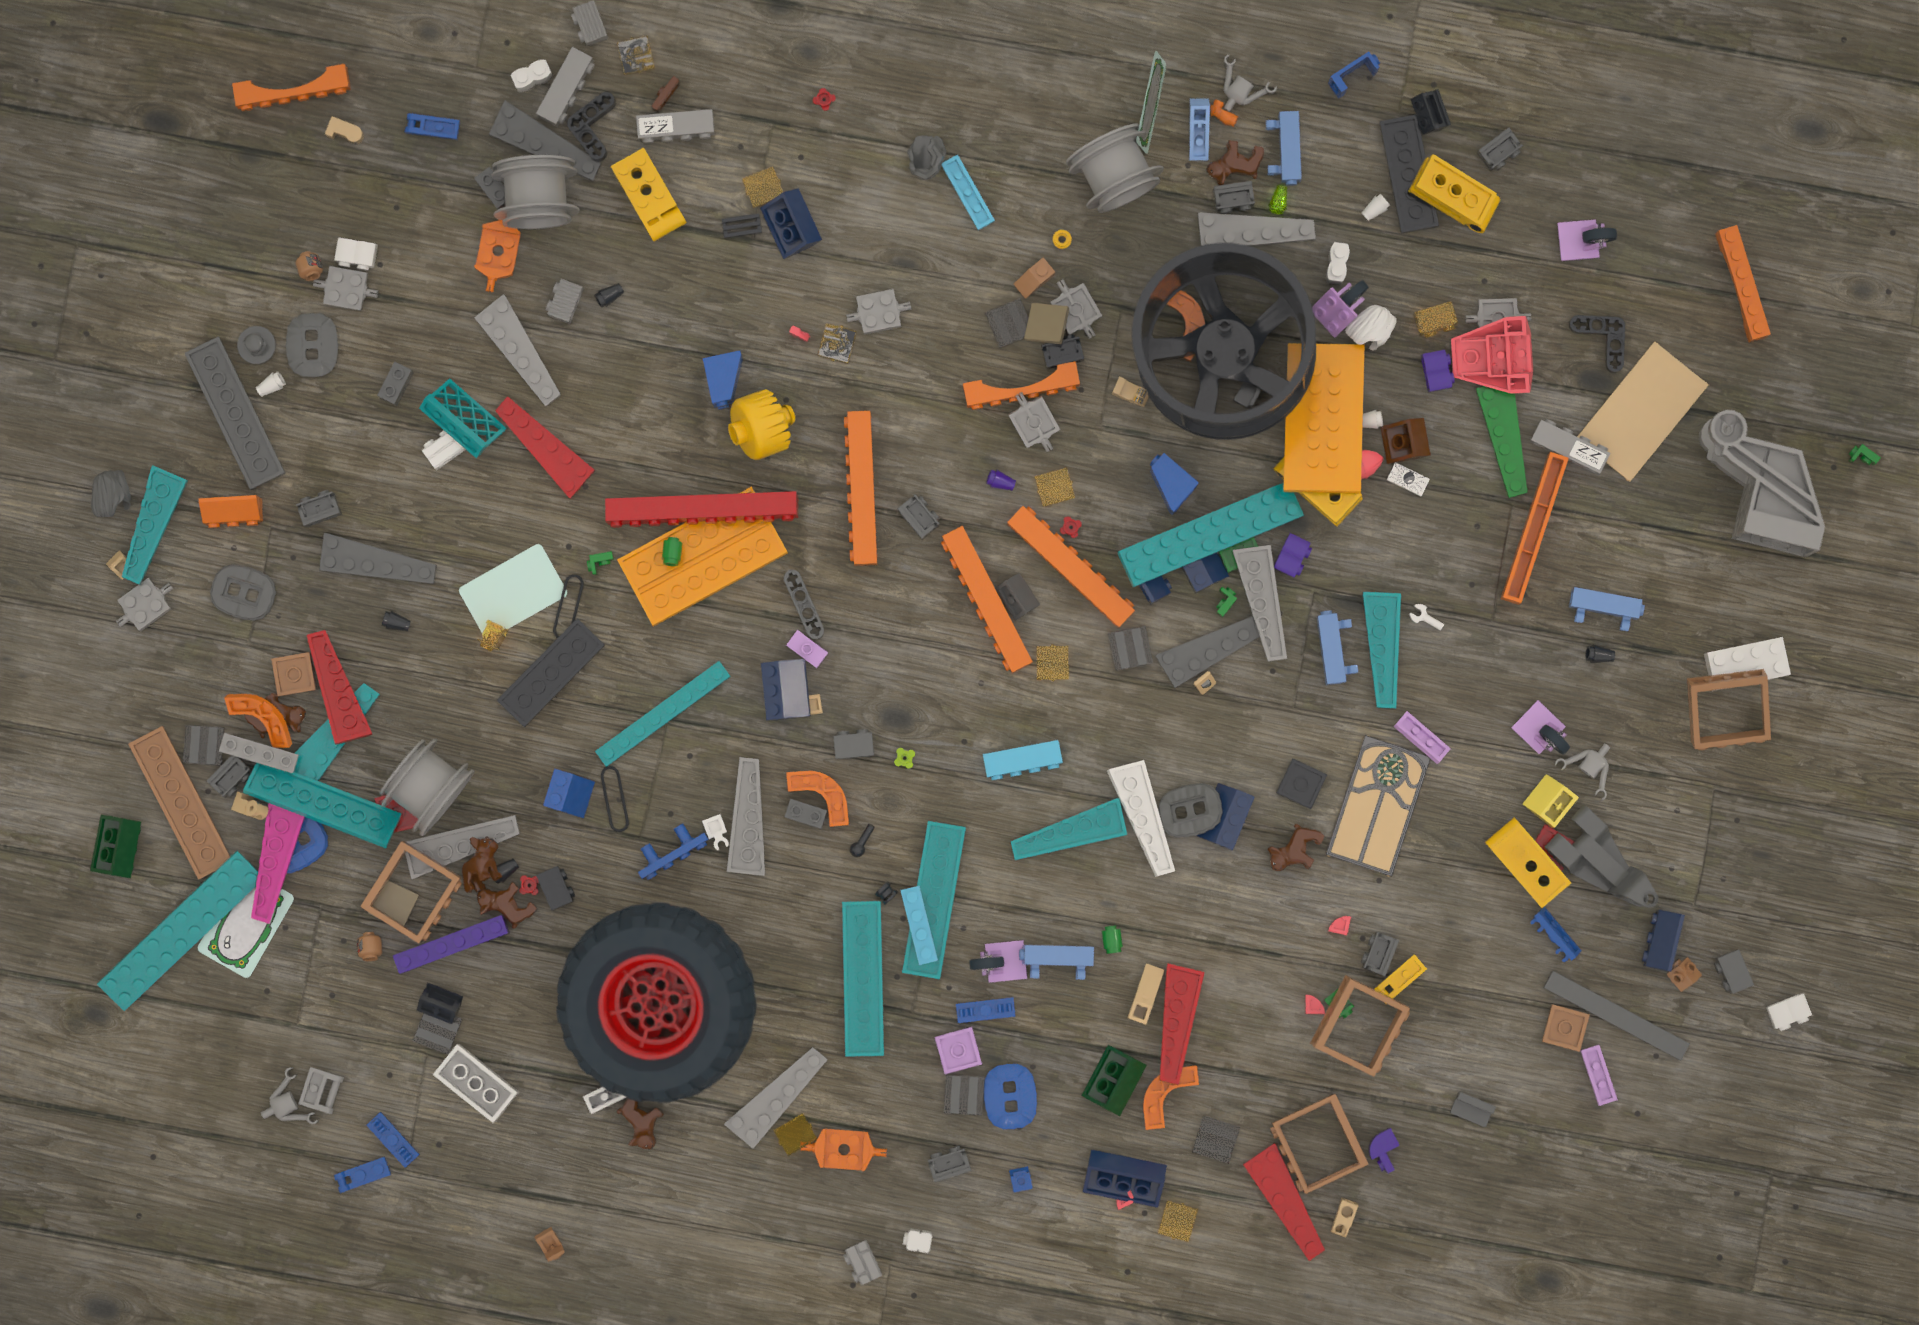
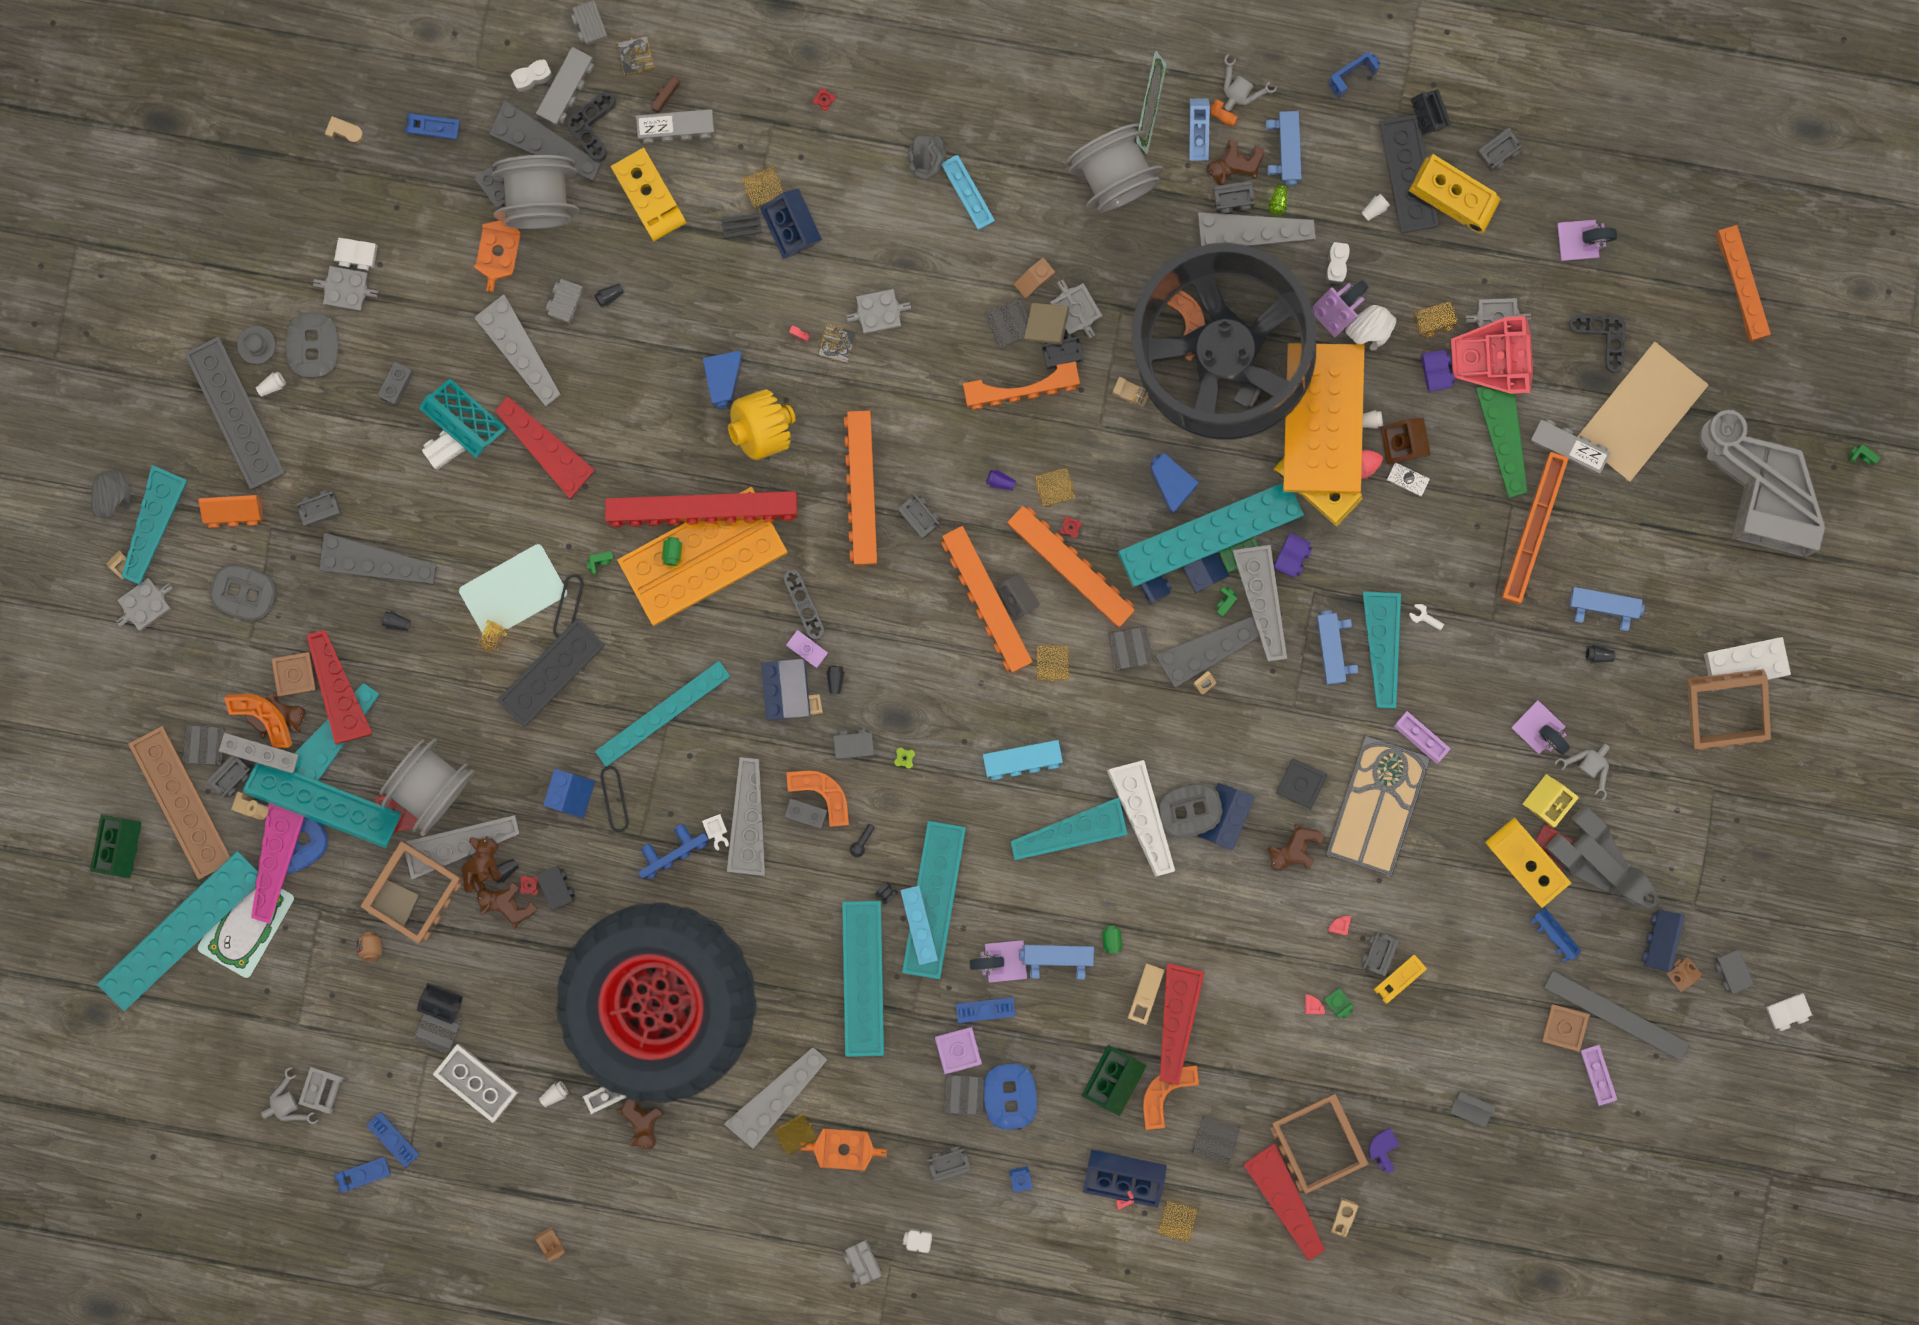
orange arch [232,64,351,111] -> none
medium nougat head [296,251,323,281] -> none
dark purple arch [393,915,510,974] -> none
light grey plate [1008,392,1060,452] -> none
yellow plate [1053,230,1072,249] -> none
medium nougat window [1310,975,1410,1077] -> none
none -> white cone [539,1081,569,1107]
none -> black cone [826,666,845,694]

